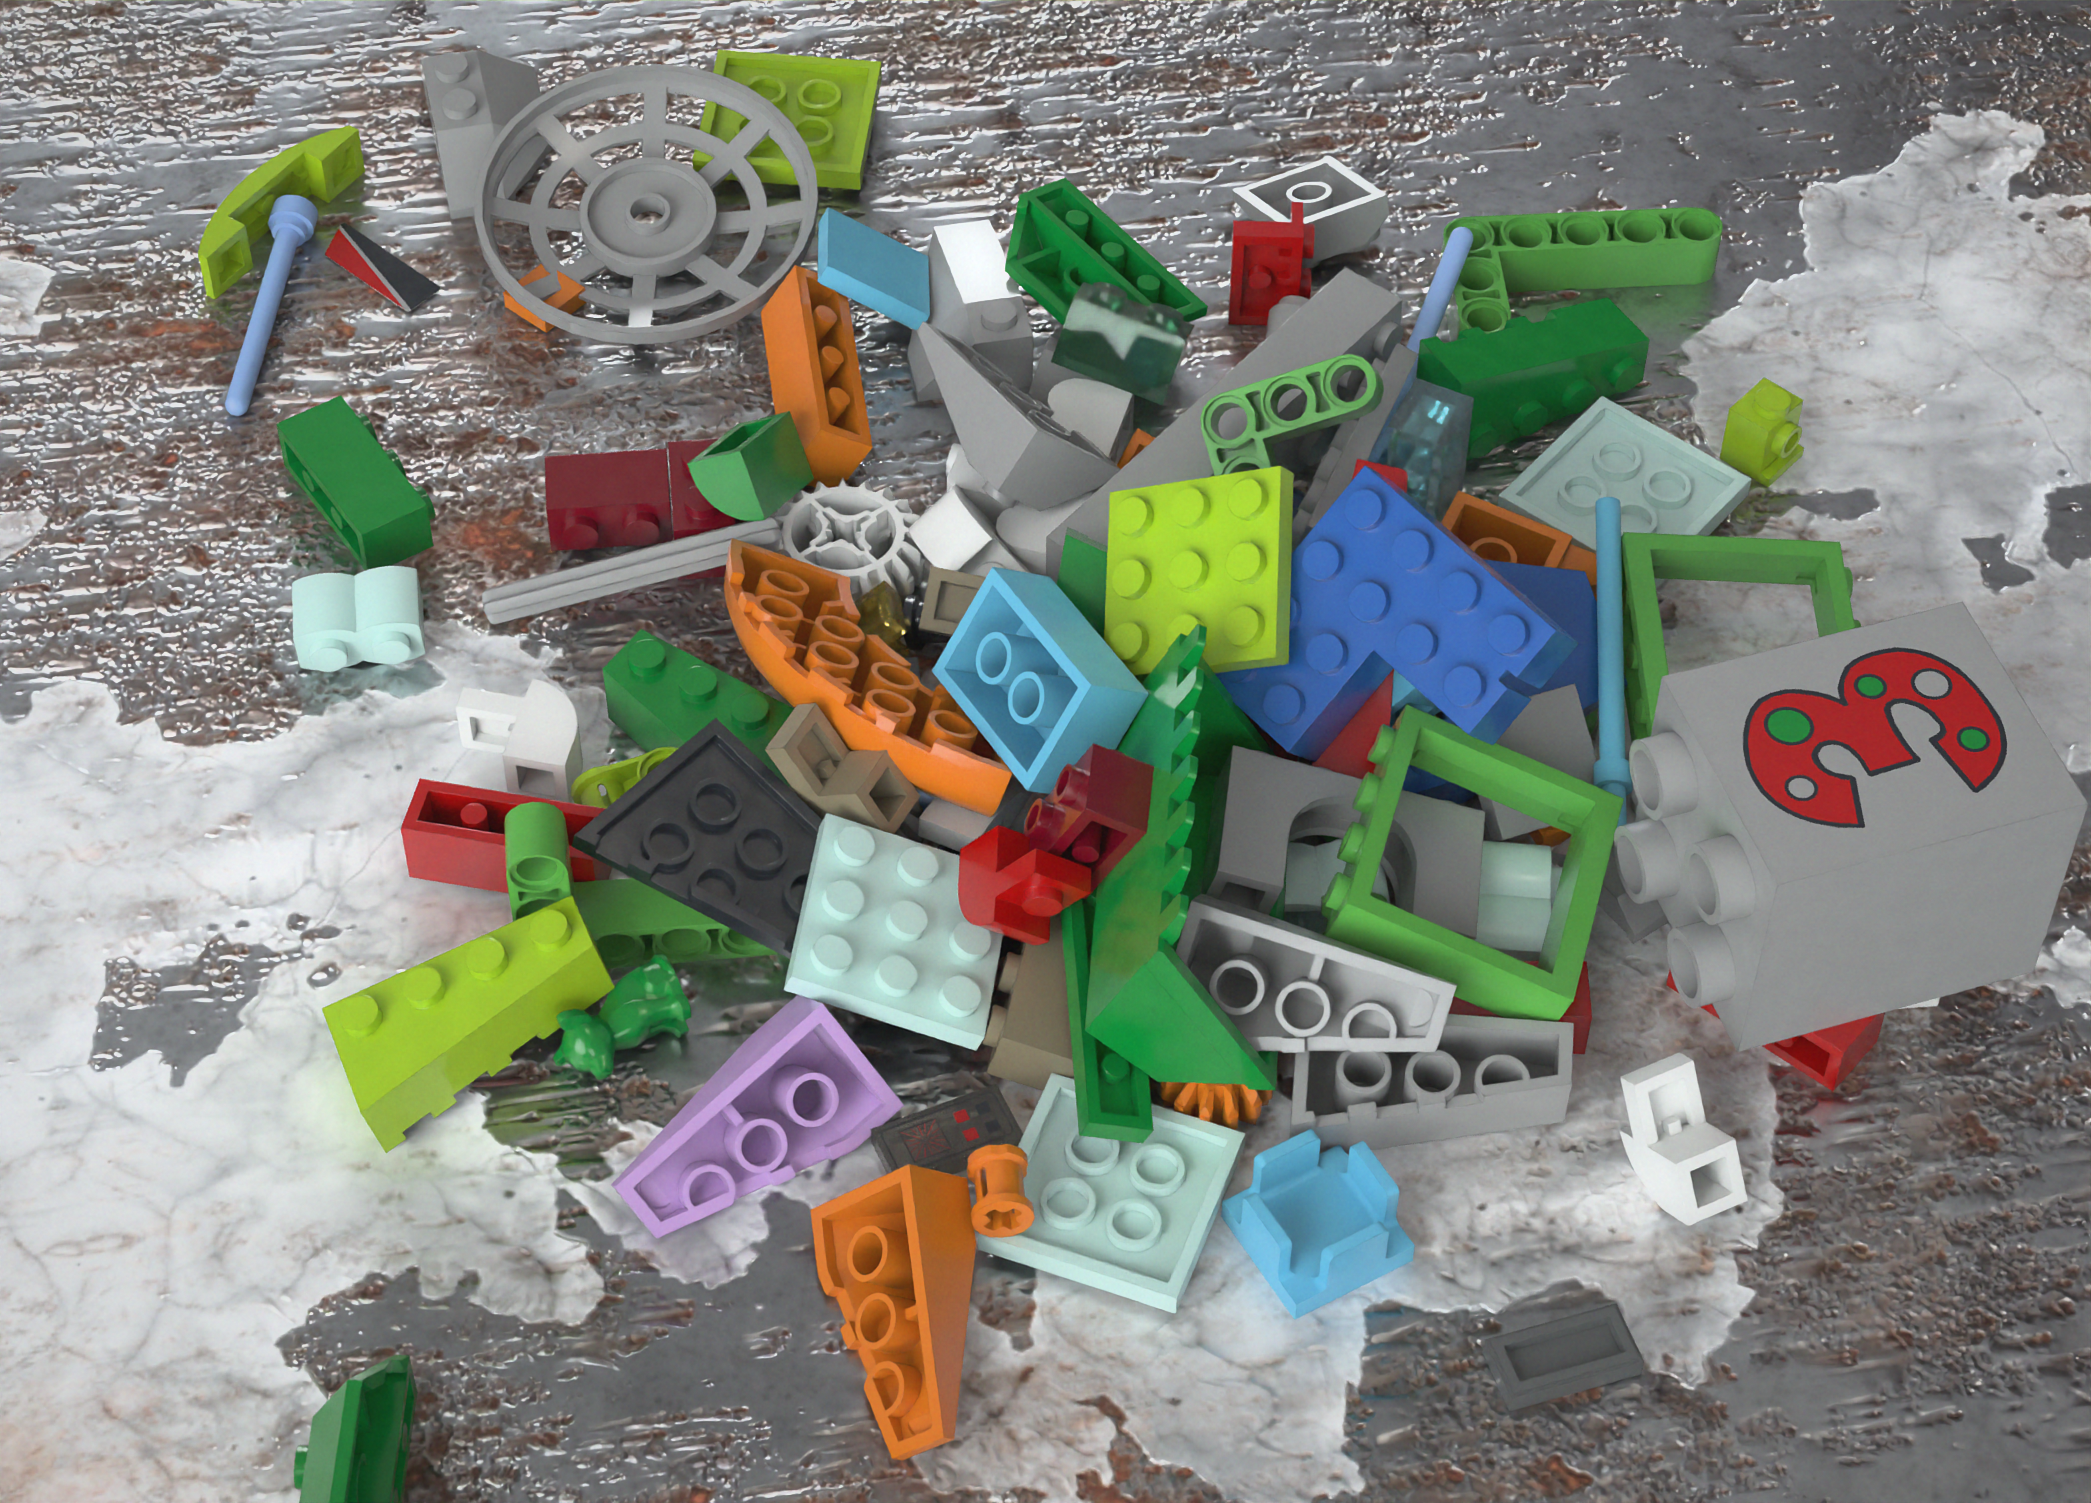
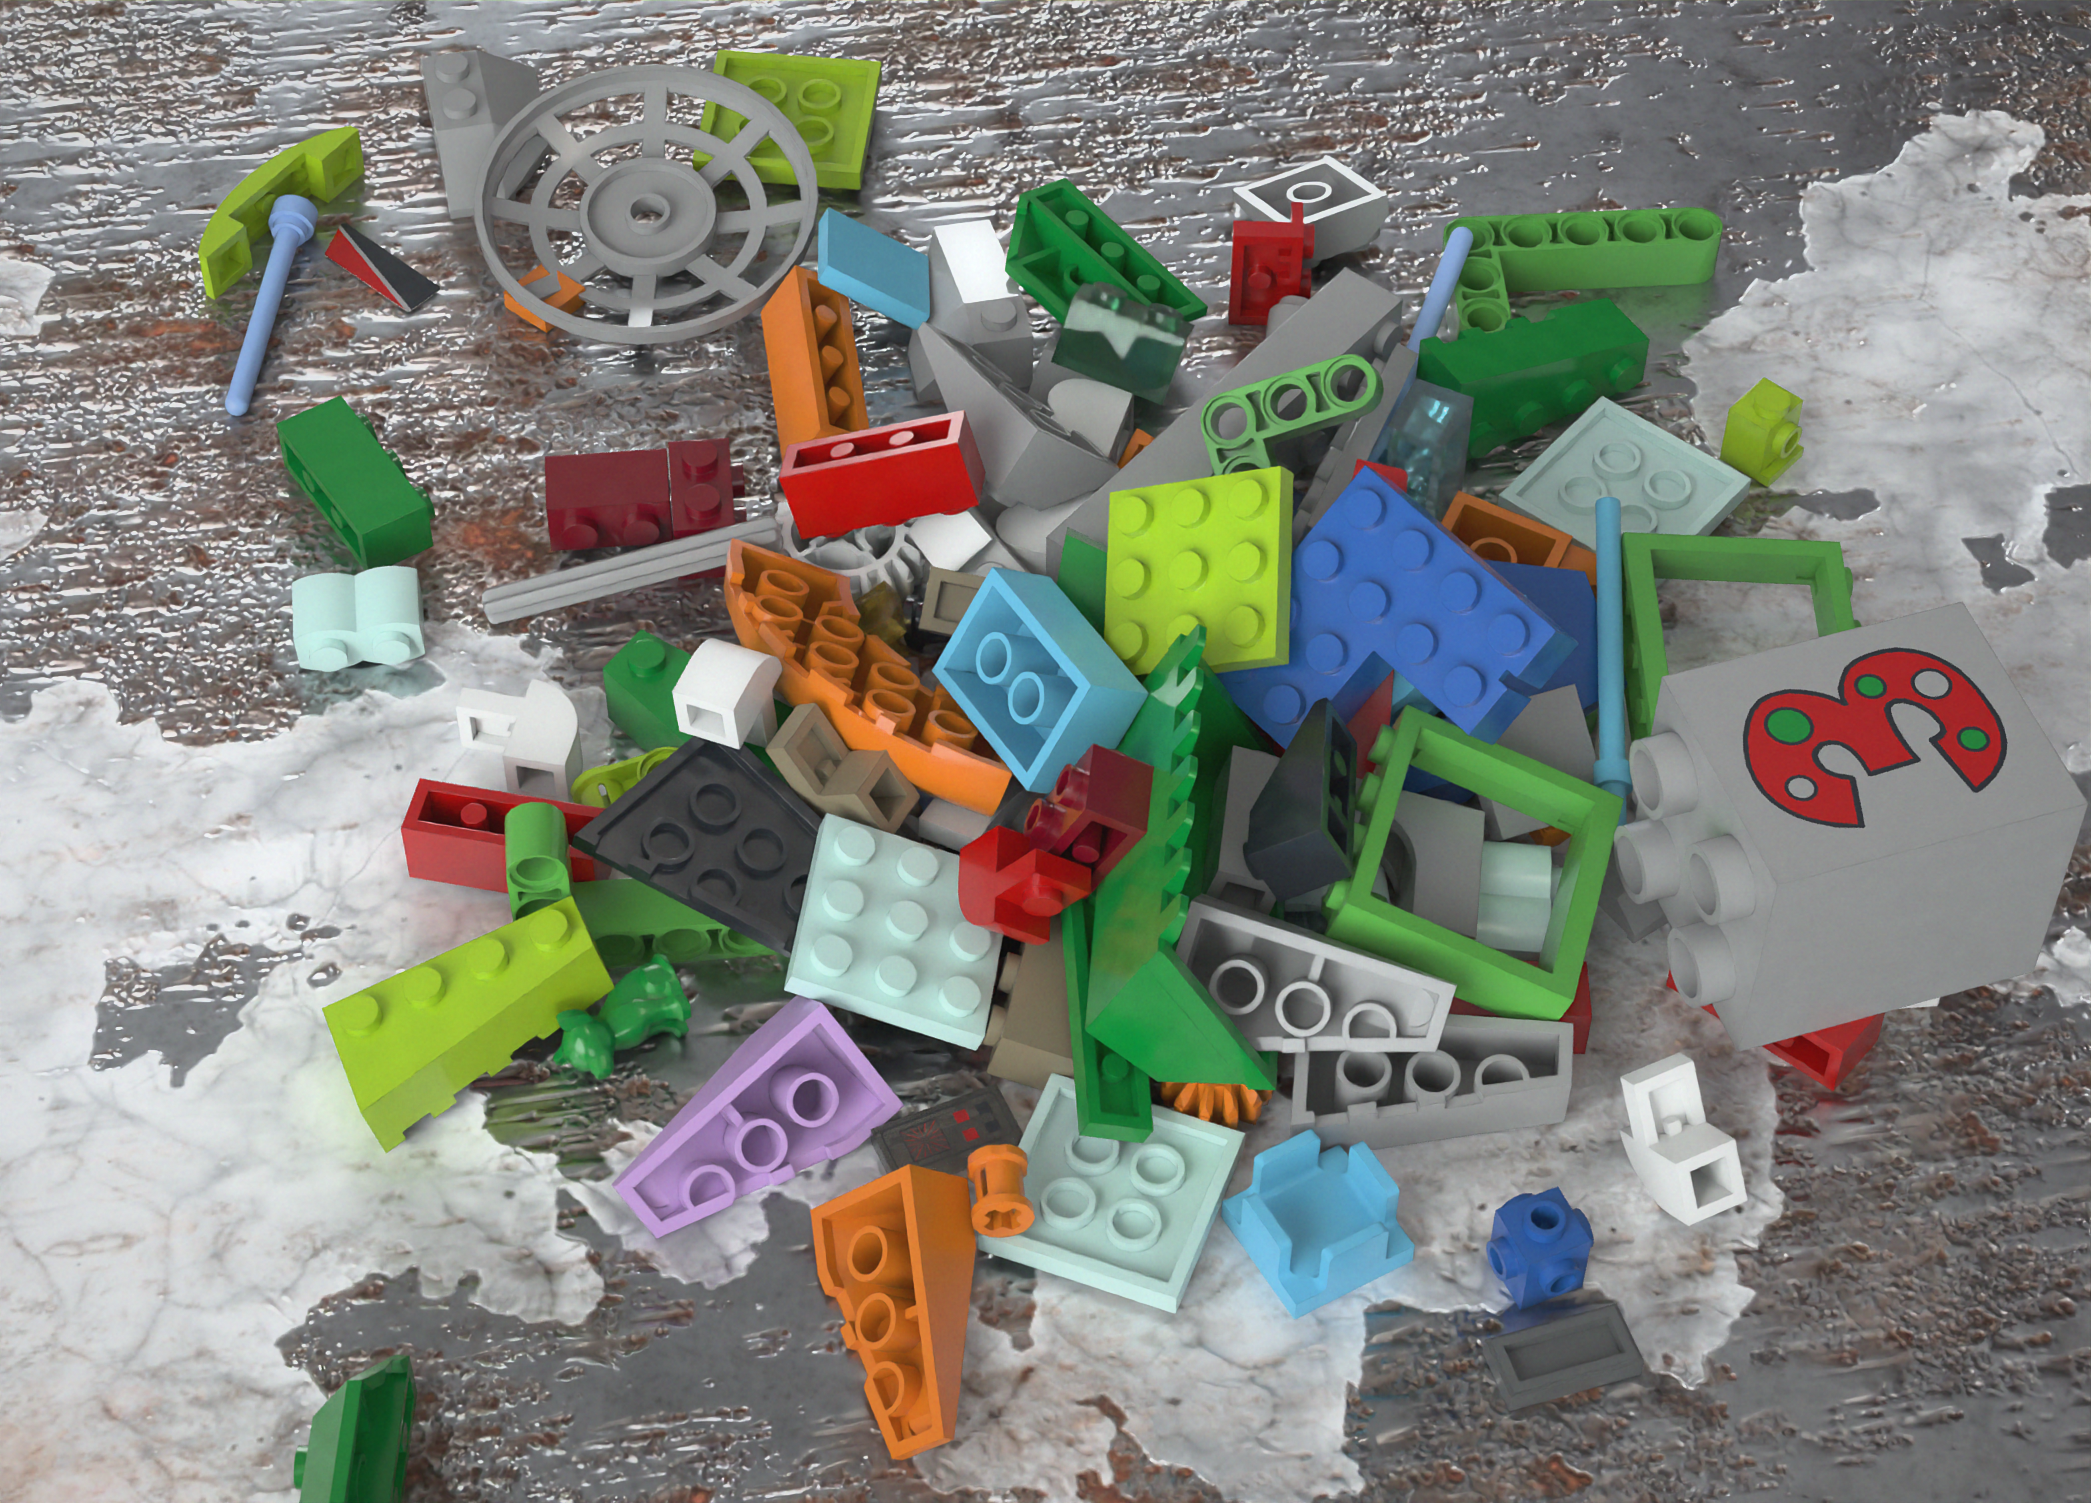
green brick [687,411,814,521] -> none
none -> white brick [672,638,783,750]
none -> red brick [779,410,986,540]
none -> black slope [1243,697,1358,902]
none -> blue brick [1486,1186,1594,1311]

